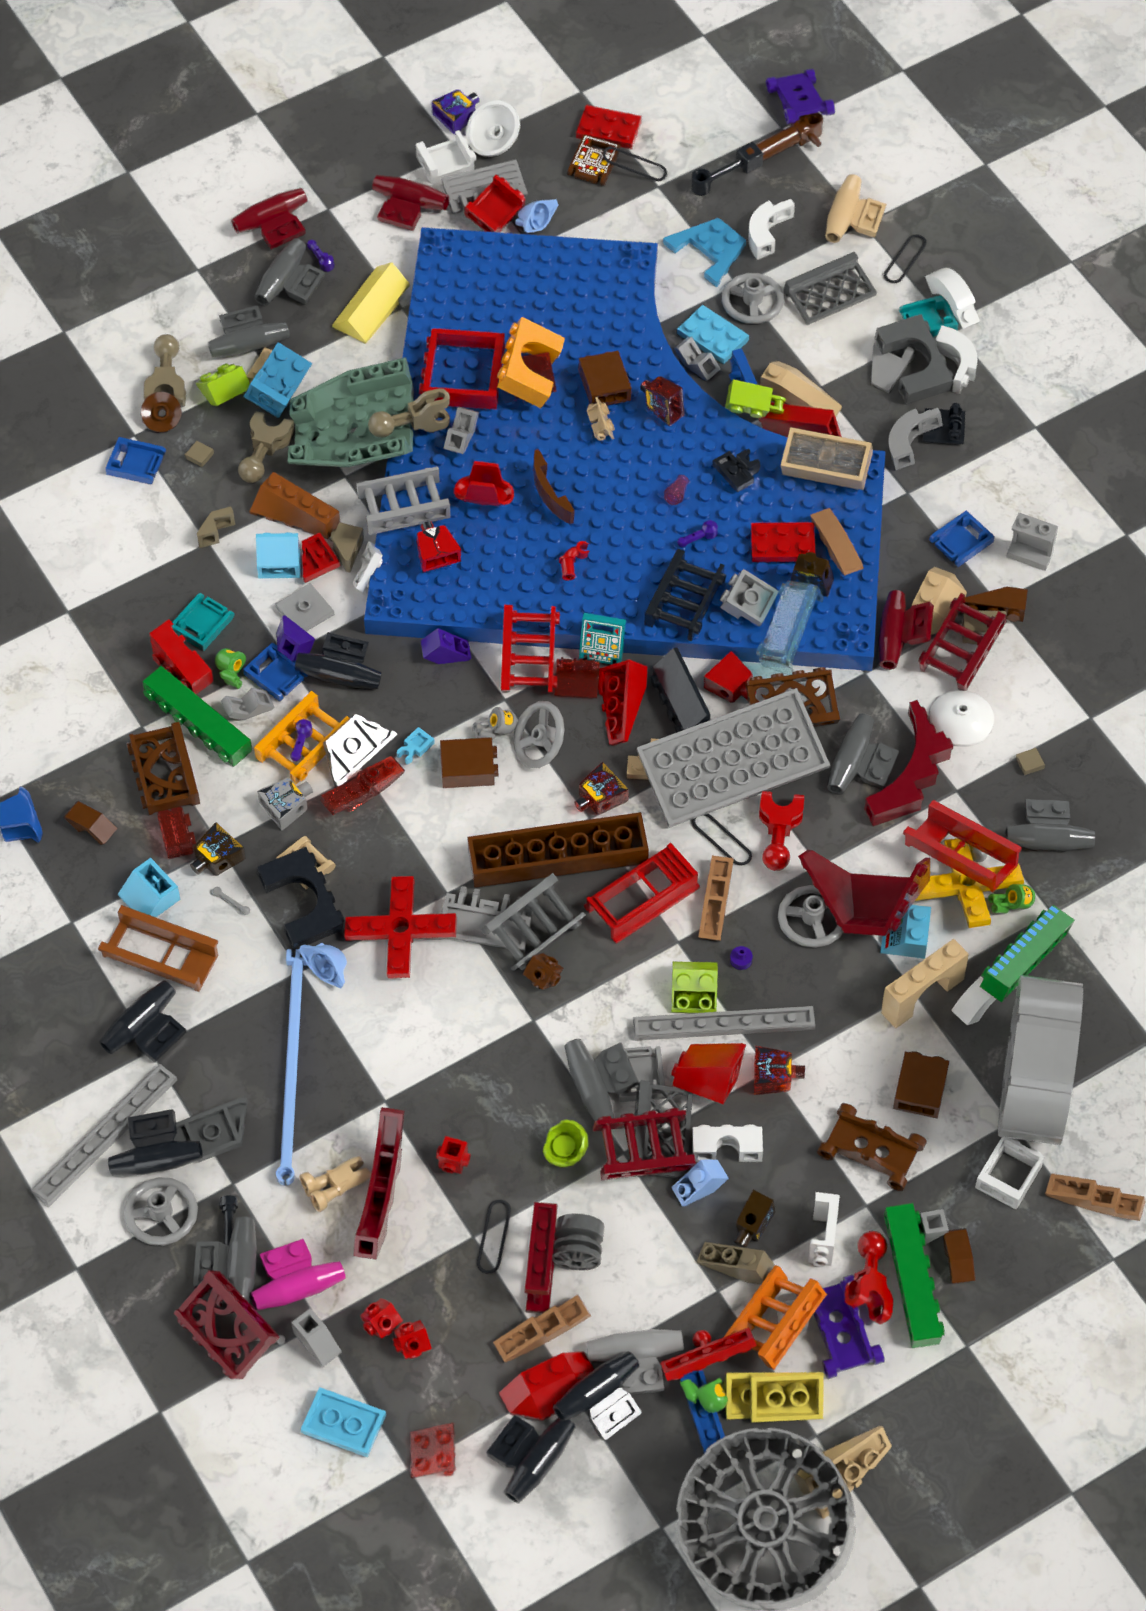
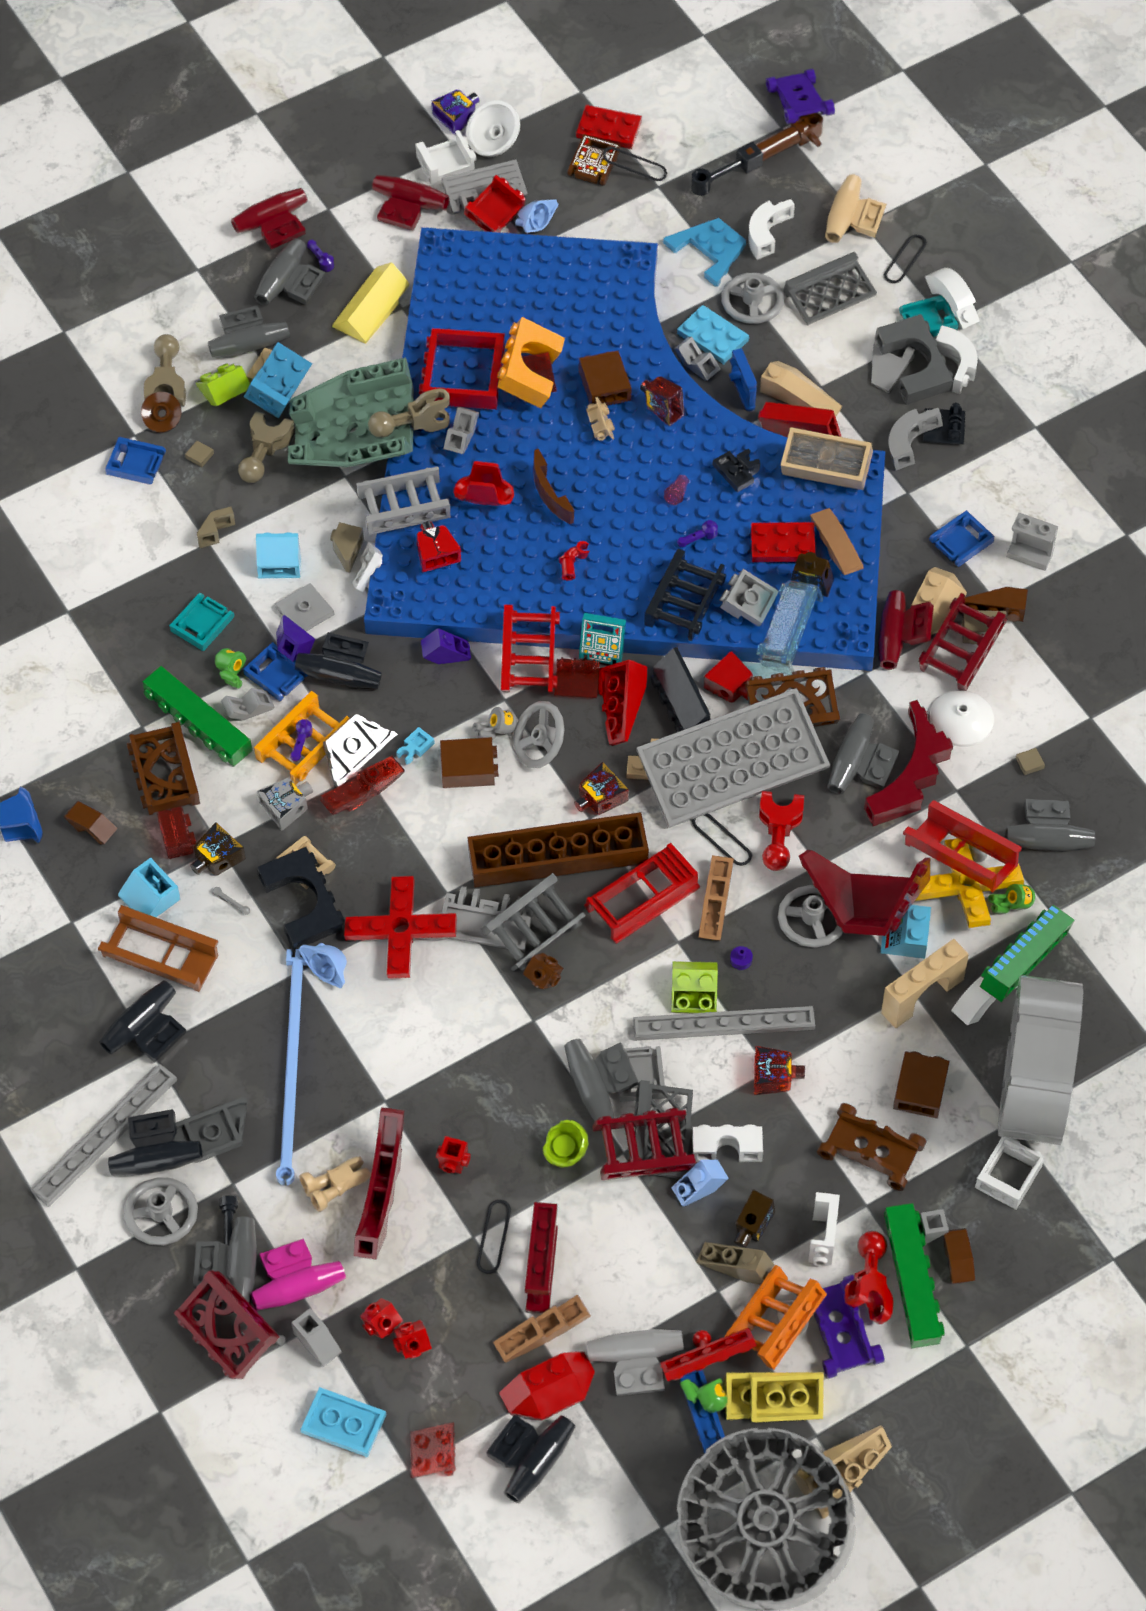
red wedge [149,619,214,694] -> none
dark orange wedge [250,472,340,539] -> none
red wing [302,532,340,583] -> none
dark grey wheel [552,1213,604,1271] -> none
black plate [553,1351,642,1441] -> none
red slope [671,1043,746,1104] -> none
lime brick [725,379,786,418] -> none
medium nougat slope [1045,1173,1146,1221] -> none

